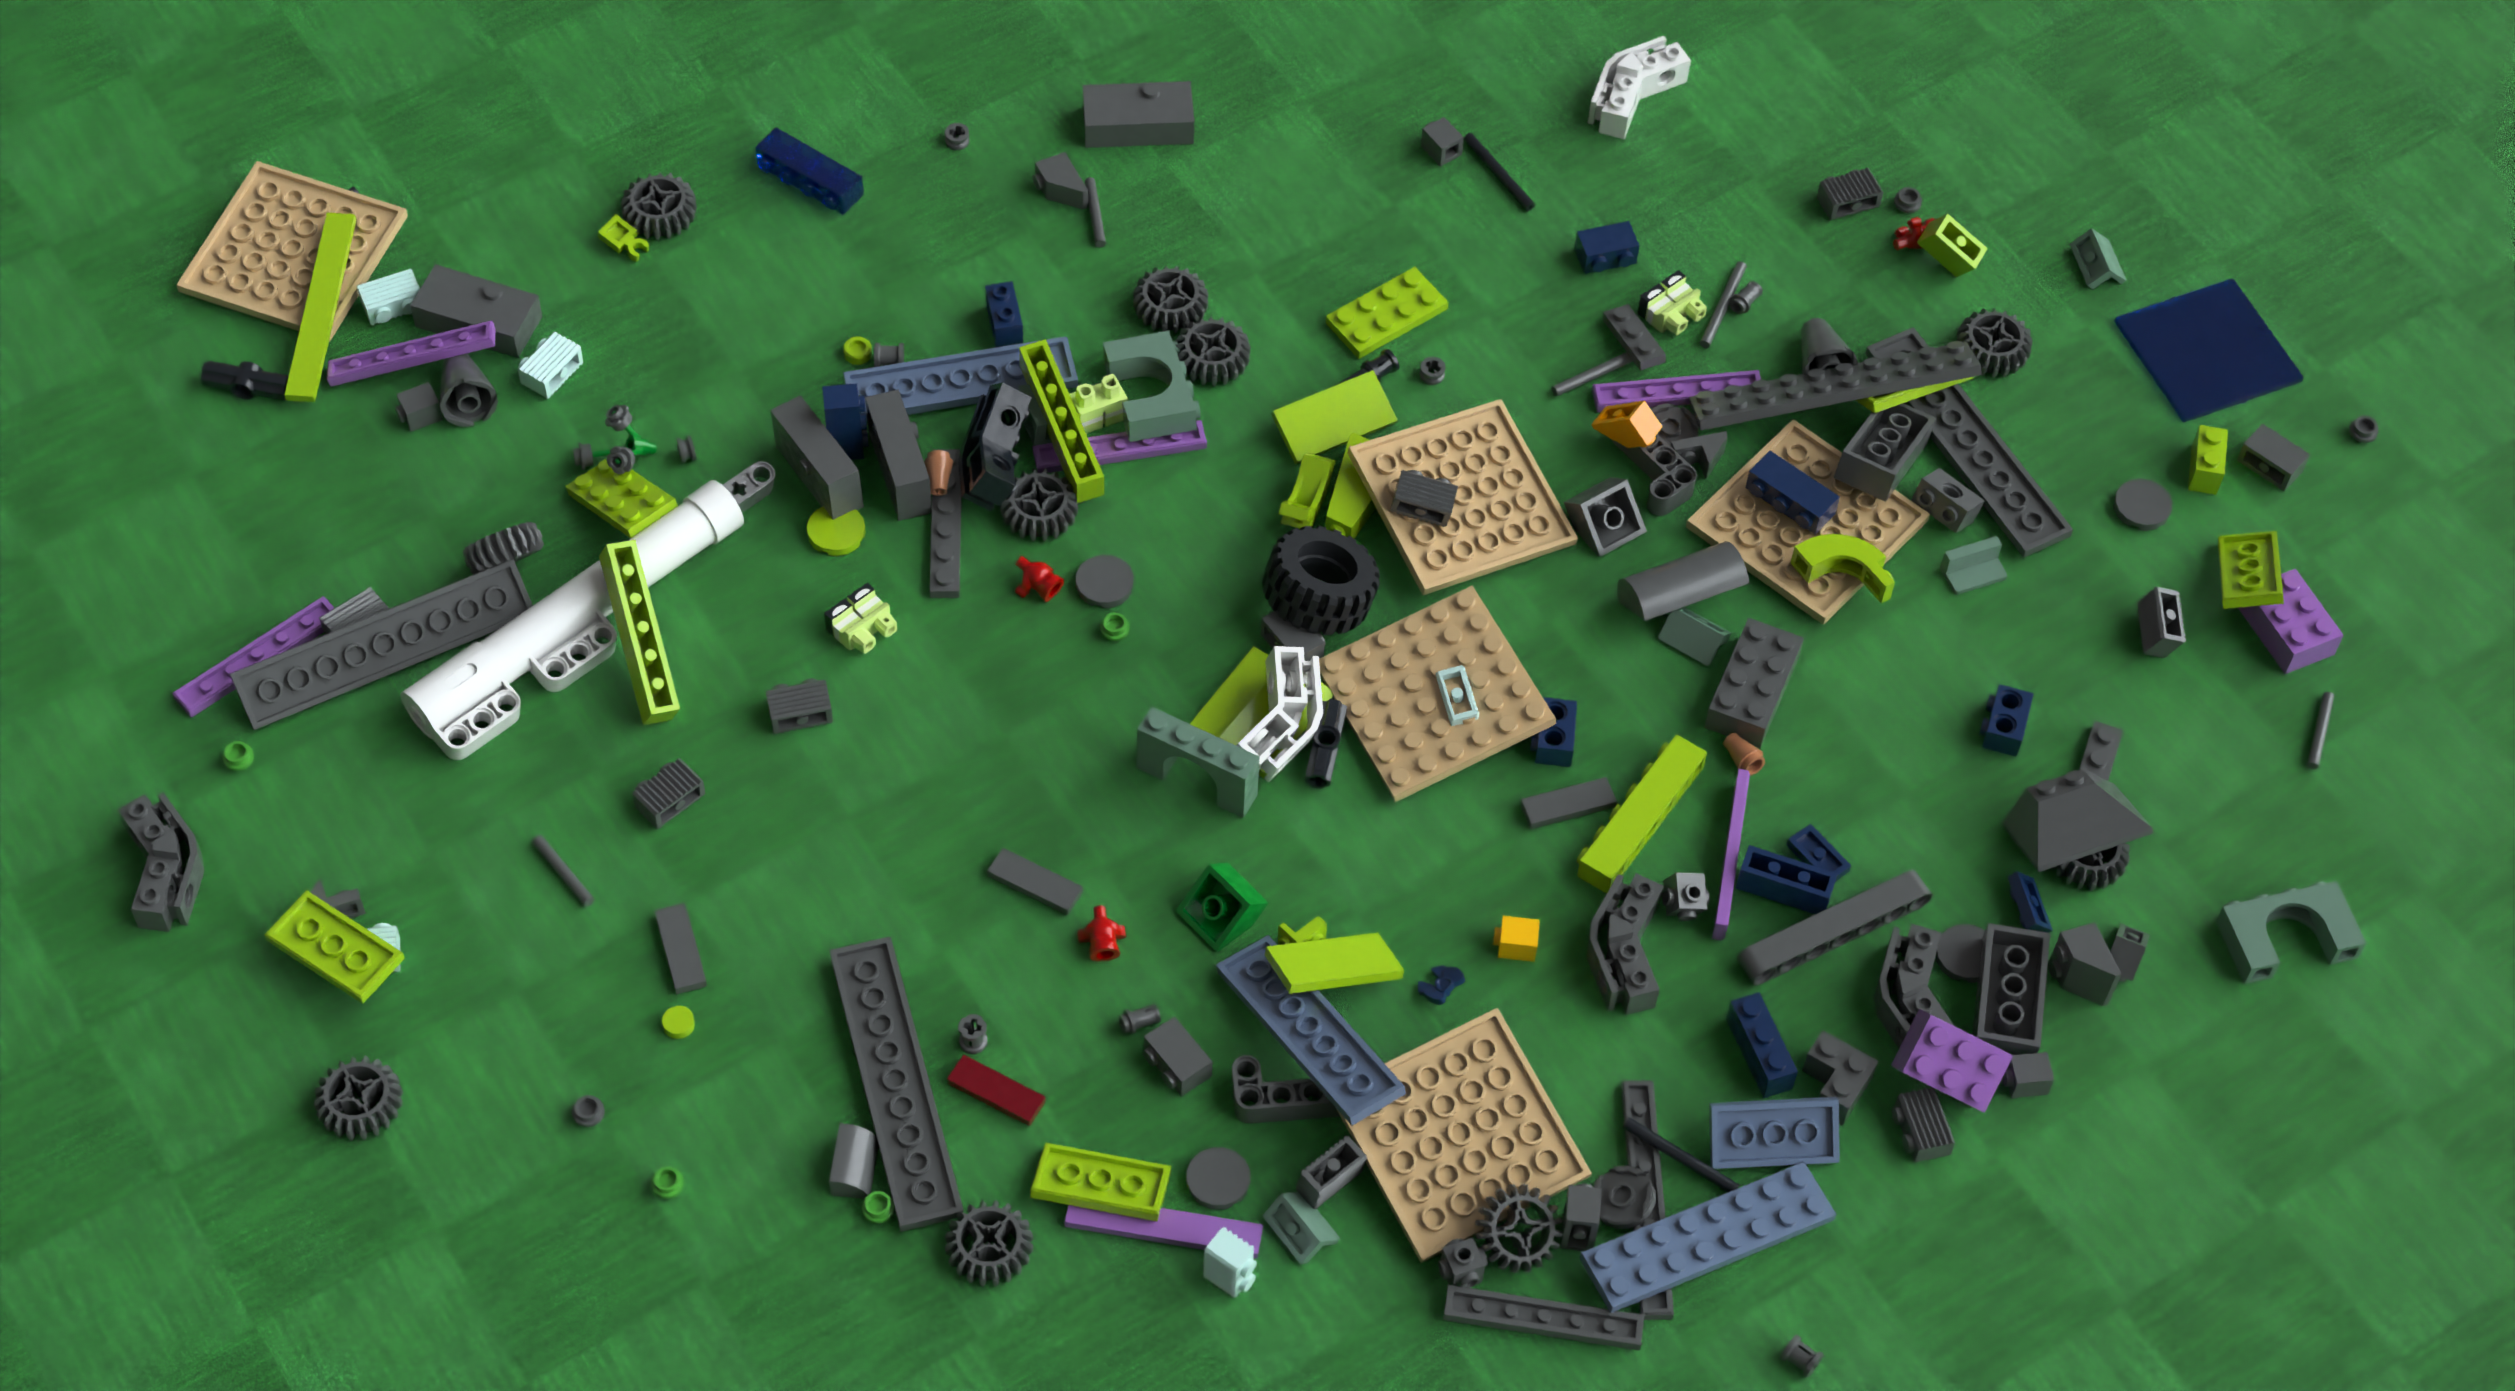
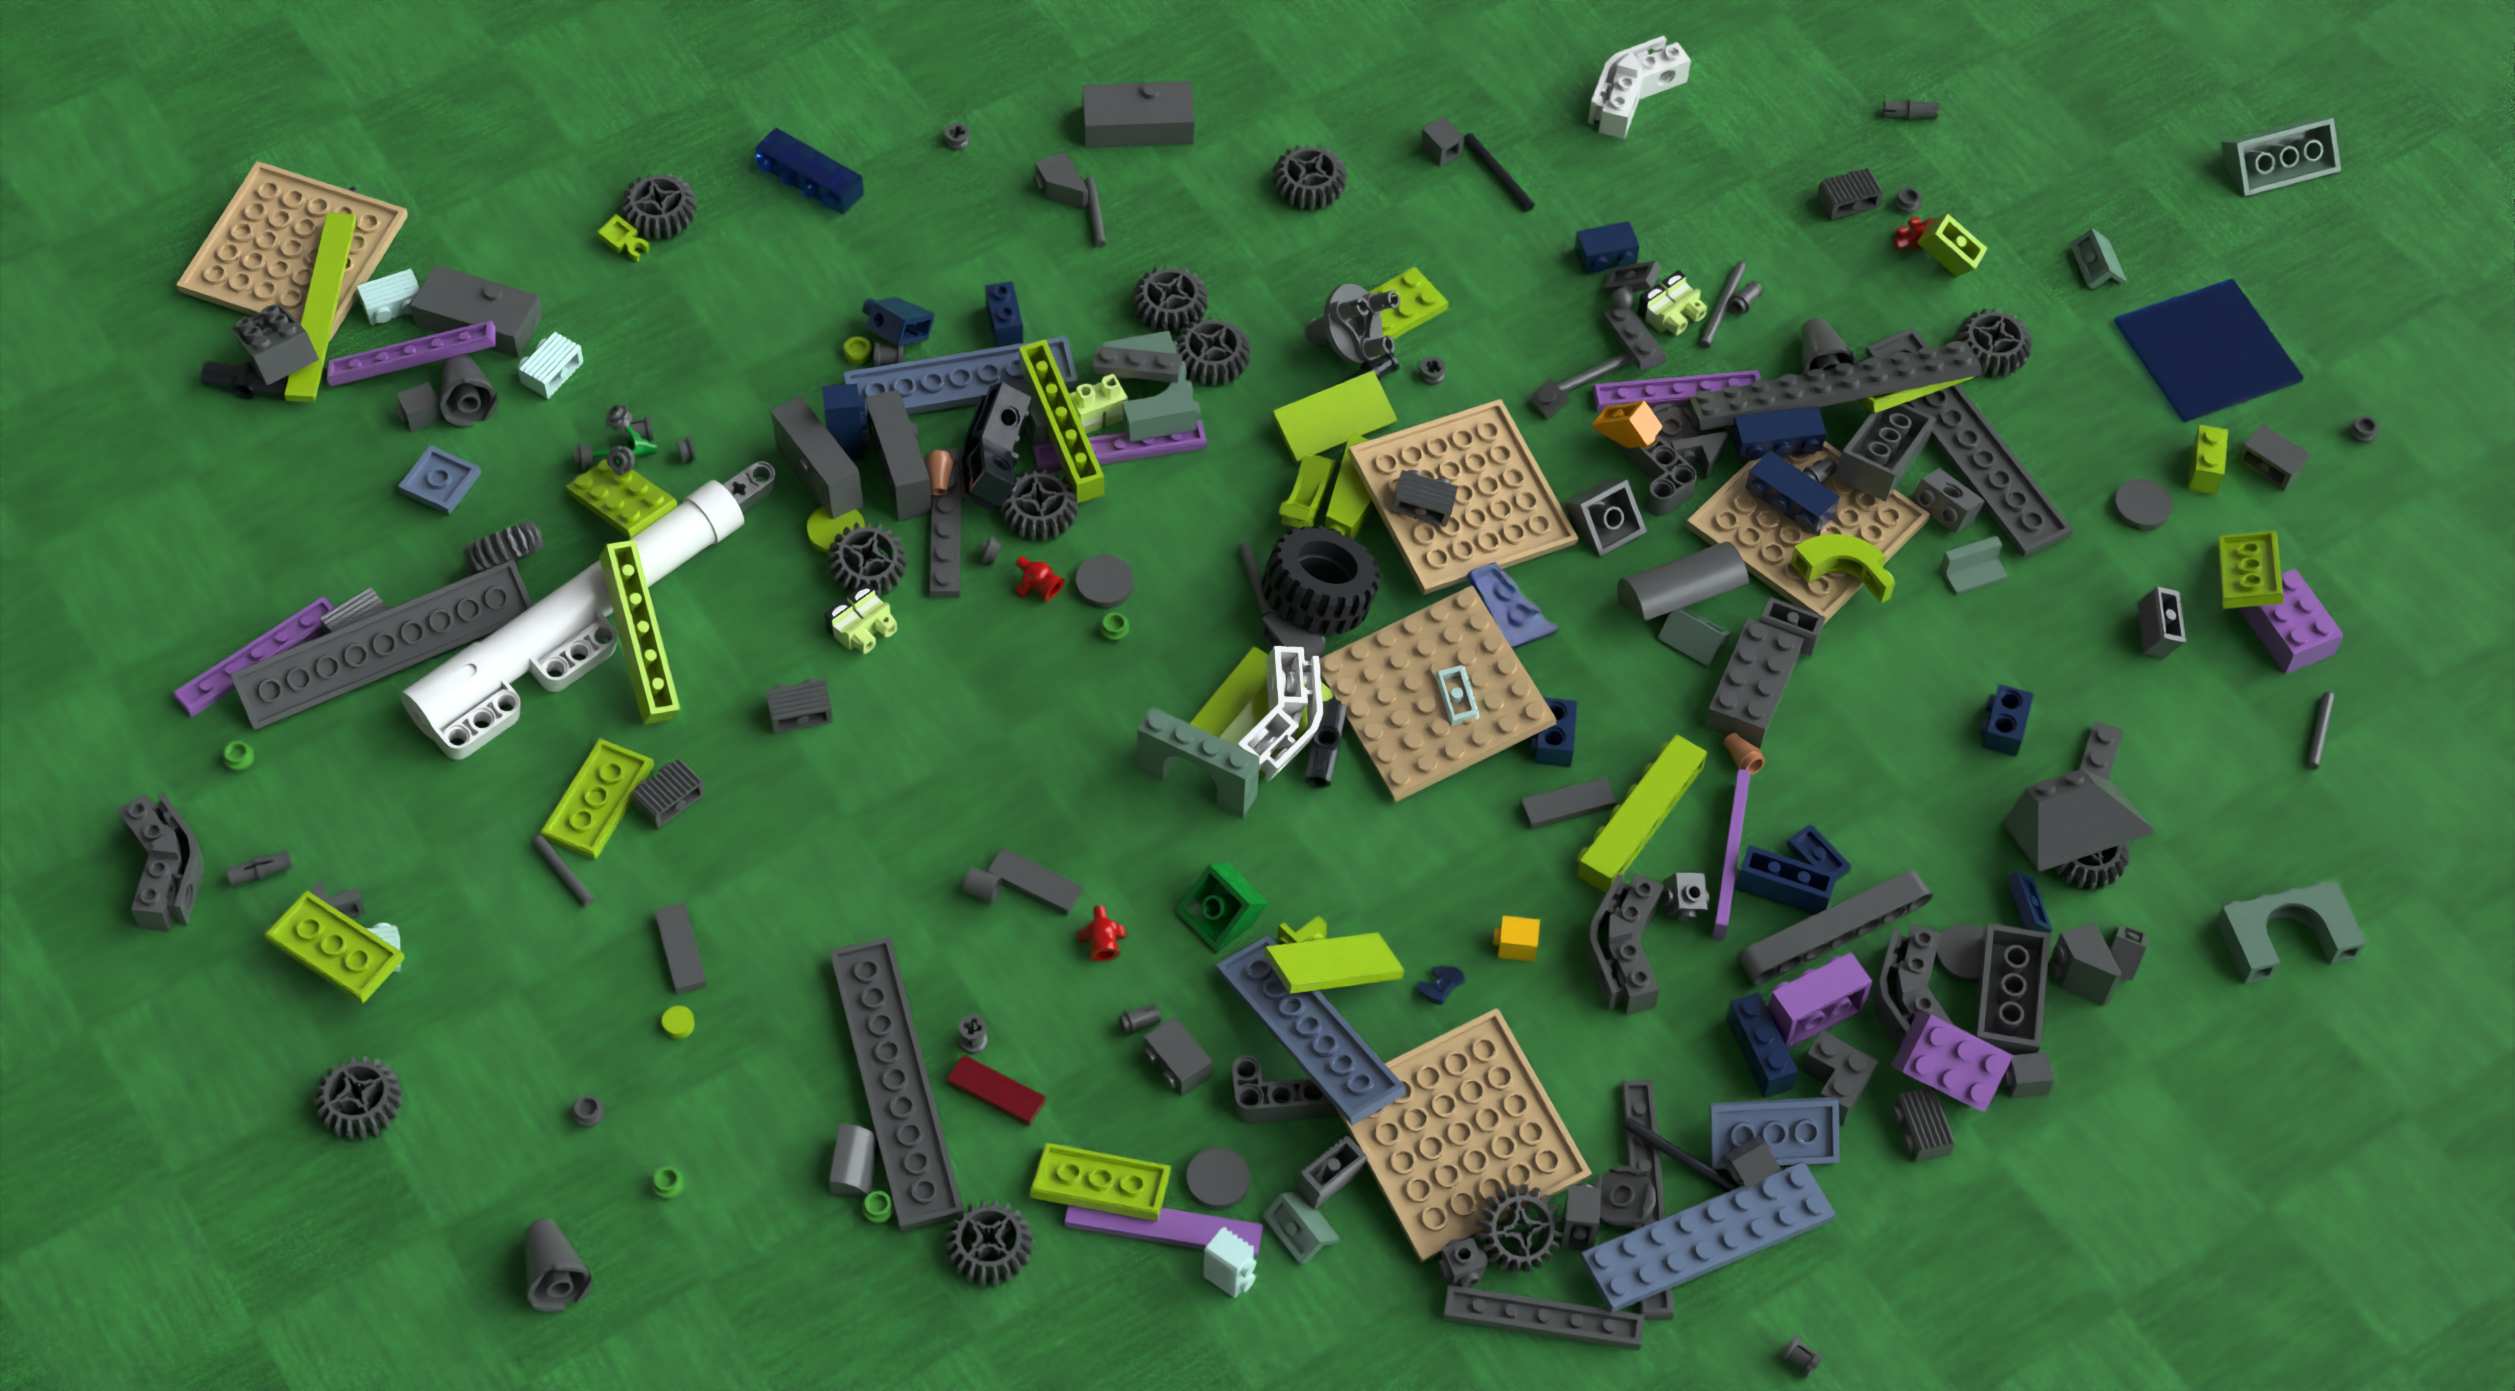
none -> dark grey pin [226,849,293,887]
none -> dark grey slope [229,304,319,385]
none -> sand blue plate [398,445,481,515]
none -> dark grey cone [525,1219,593,1312]
none -> lime tile [540,738,654,860]
none -> dark grey bush [623,415,654,442]
none -> dark grey gear [827,521,907,598]
none -> dark blue torso [862,297,935,346]
none -> dark grey beam [963,867,1002,903]
none -> dark grey plate [978,536,1002,564]
none -> dark grey plate [1093,346,1182,383]
none -> dark grey bar [1238,542,1273,617]
none -> dark grey gear [1273,143,1347,211]
none -> dark grey piece [1305,284,1400,363]
none -> clear blue wing [1467,562,1559,649]
none -> dark grey plate [1529,378,1570,420]
none -> dark grey plate [1602,261,1661,309]
none -> dark grey brick [1726,1135,1781,1189]
none -> dark blue brick [1731,407,1826,461]
none -> dark grey brick [1760,597,1825,657]
none -> medium lavender brick [1767,953,1872,1049]
none -> dark grey pin [1803,457,1838,484]
none -> dark grey pin [1882,99,1939,120]
none -> sand green slope [2221,117,2341,196]

